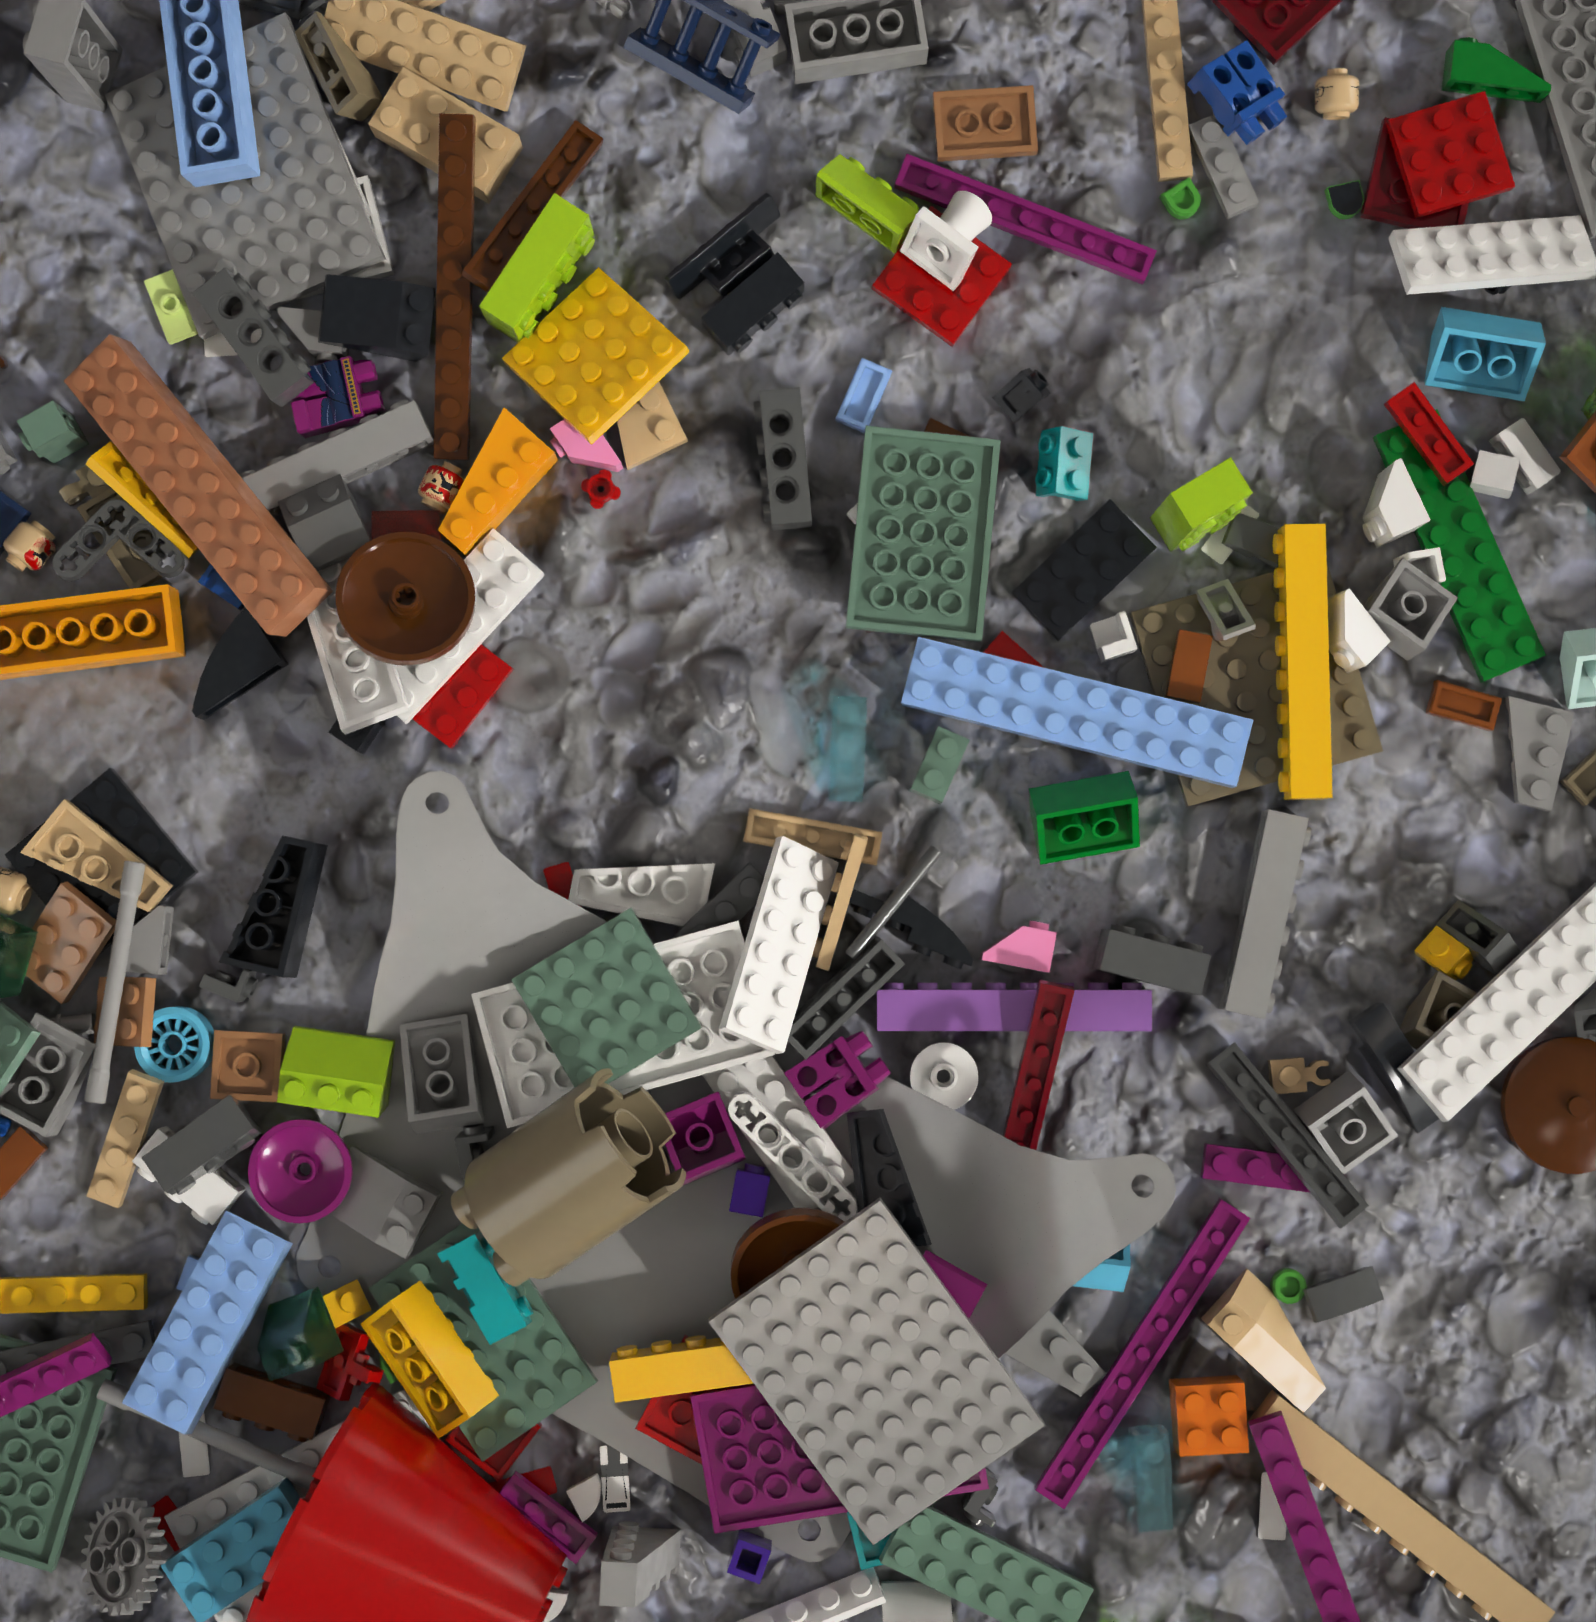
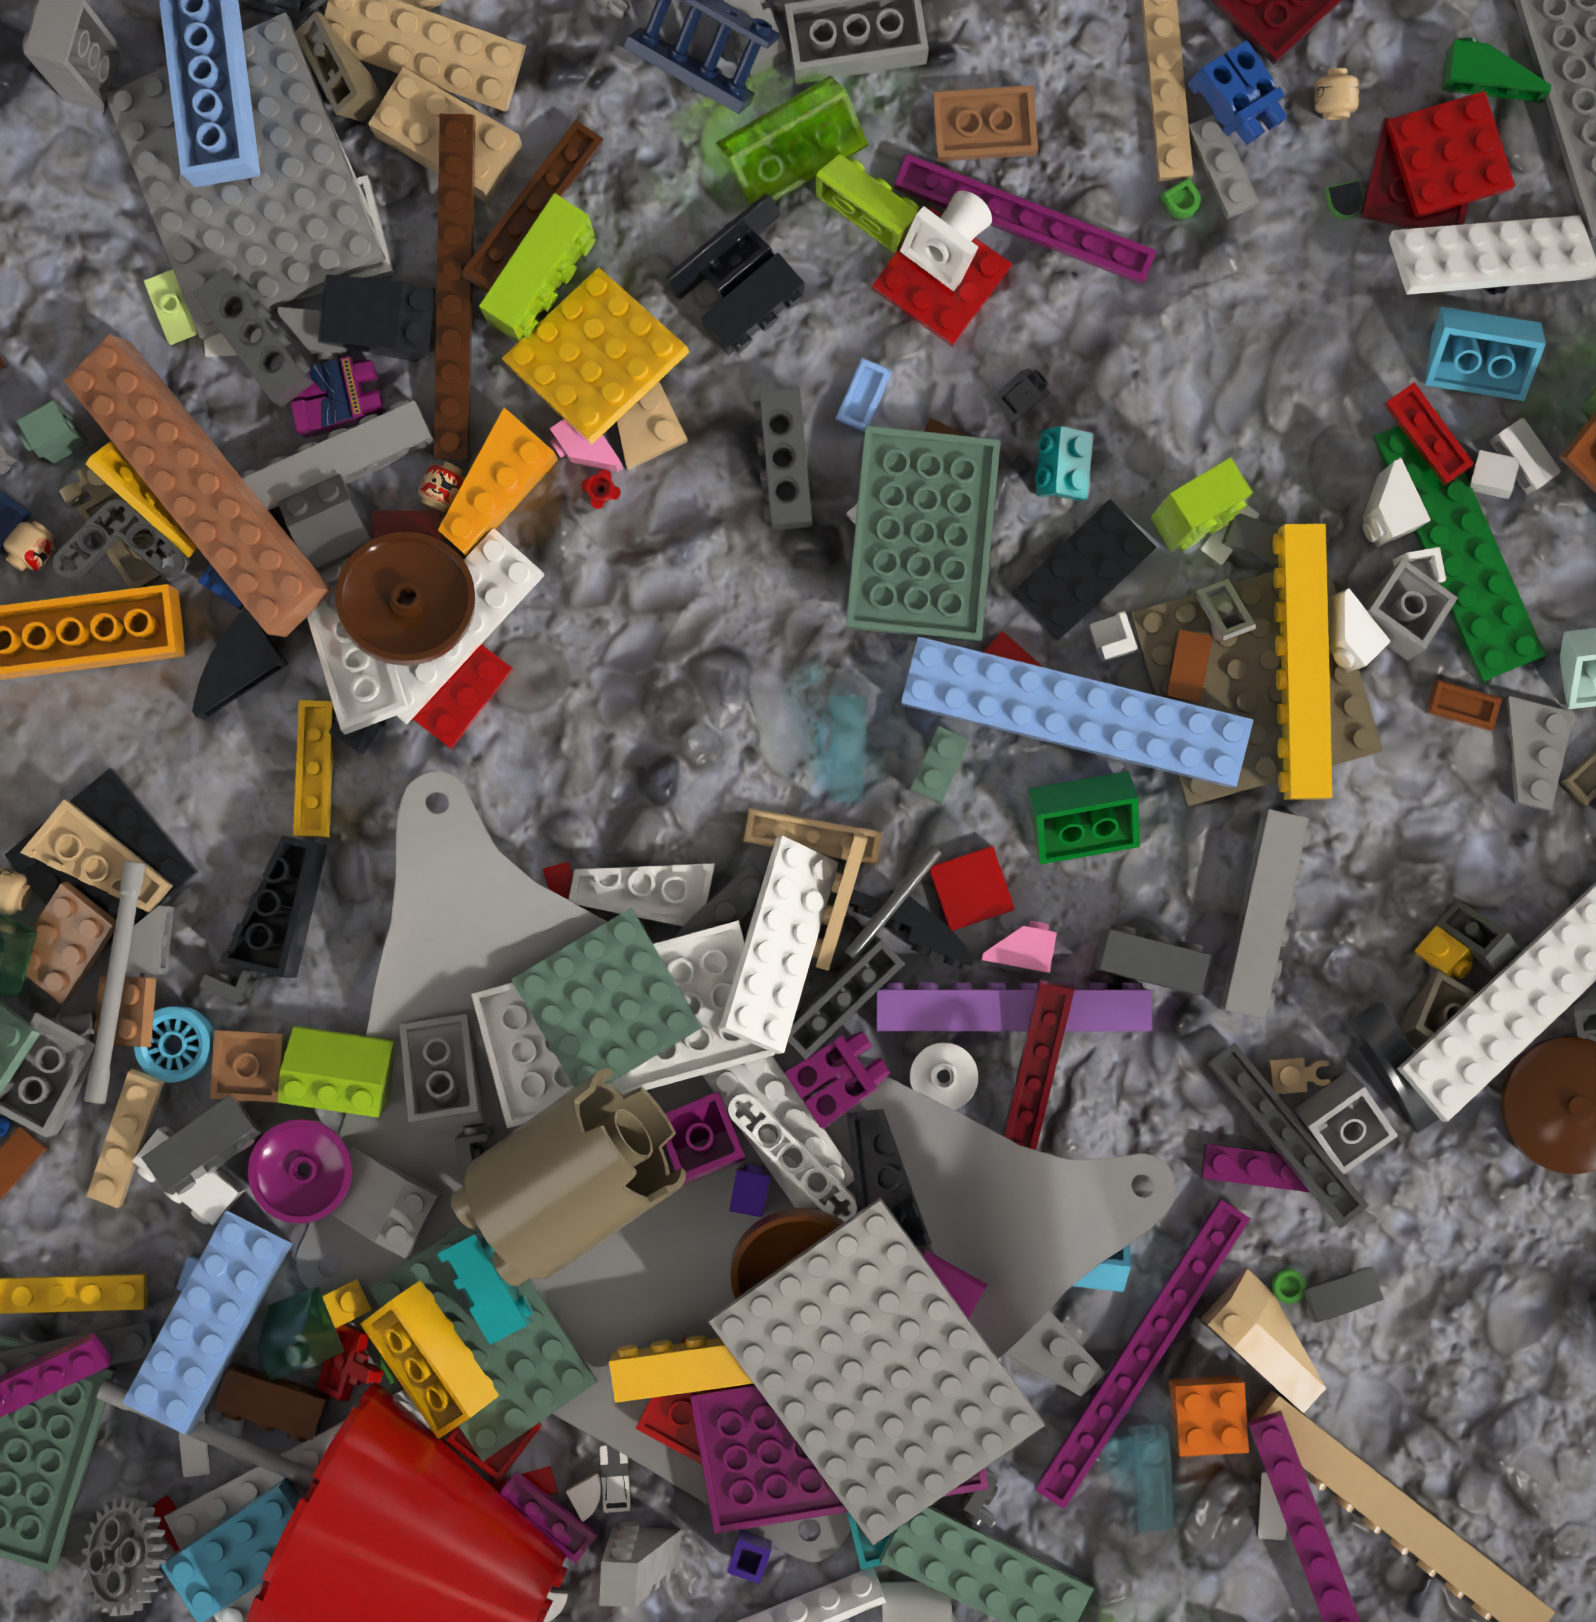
none -> yellow plate [293,700,335,837]
none -> clear neon green slope [716,75,869,206]
none -> red tile [929,846,1015,931]

